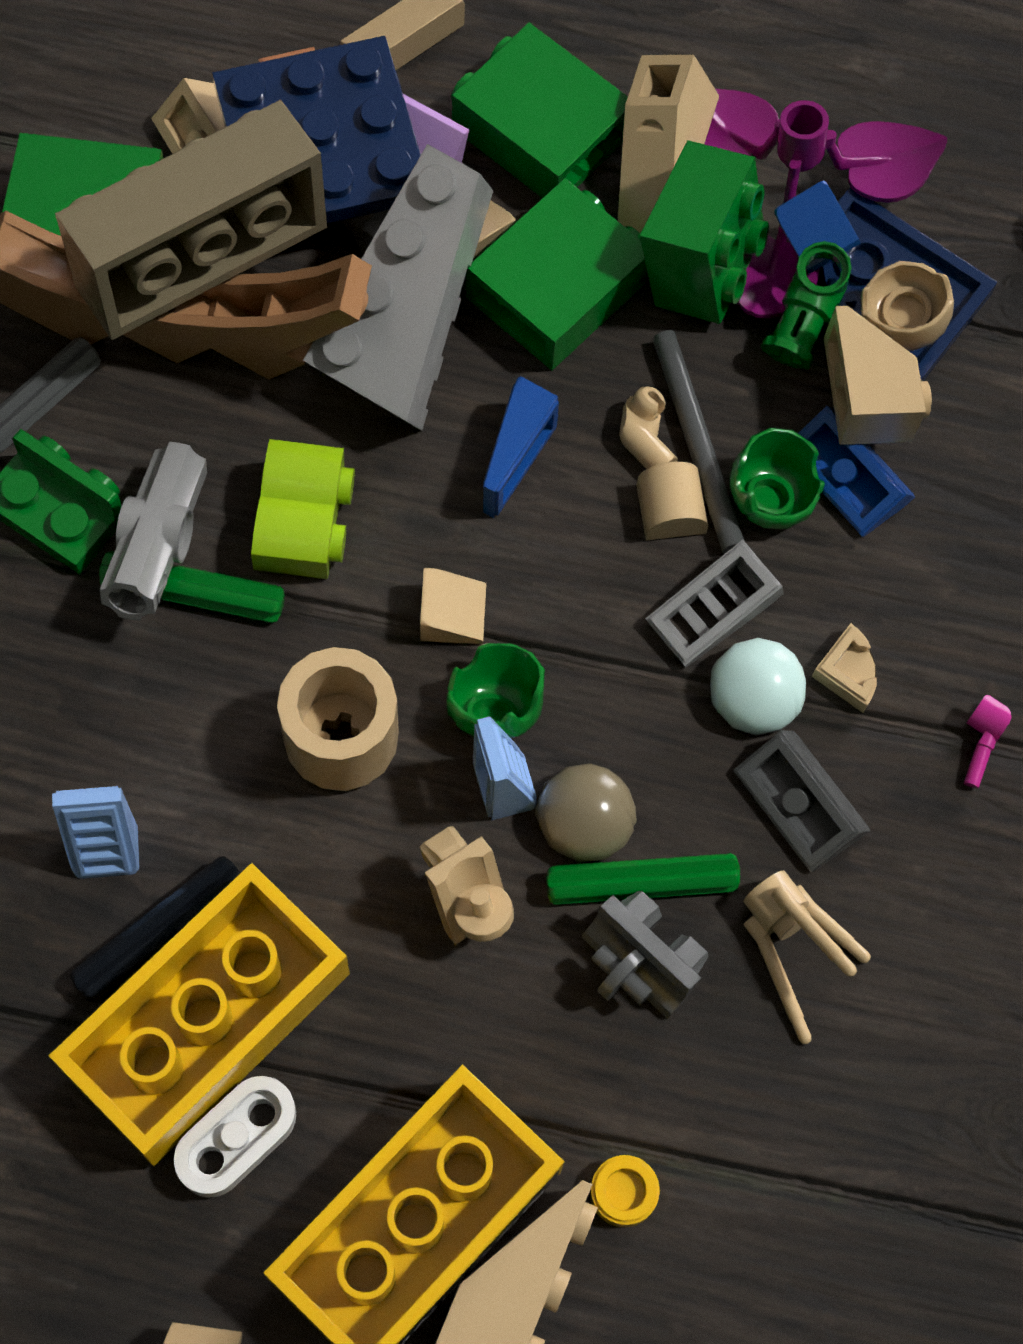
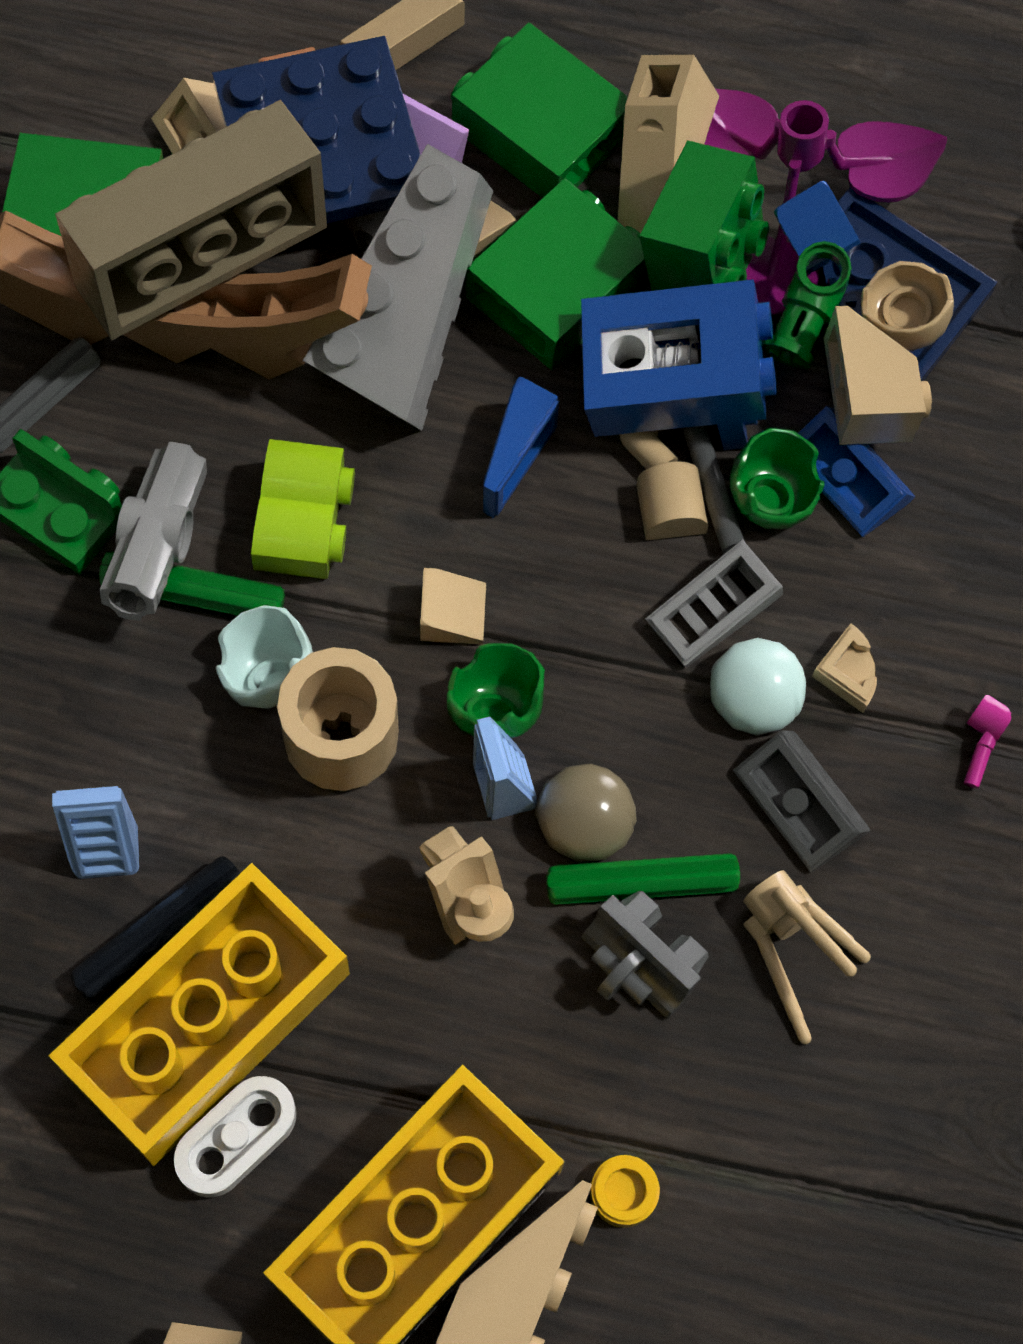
none -> light aqua hair [215,605,313,709]
none -> blue brick [581,279,776,451]

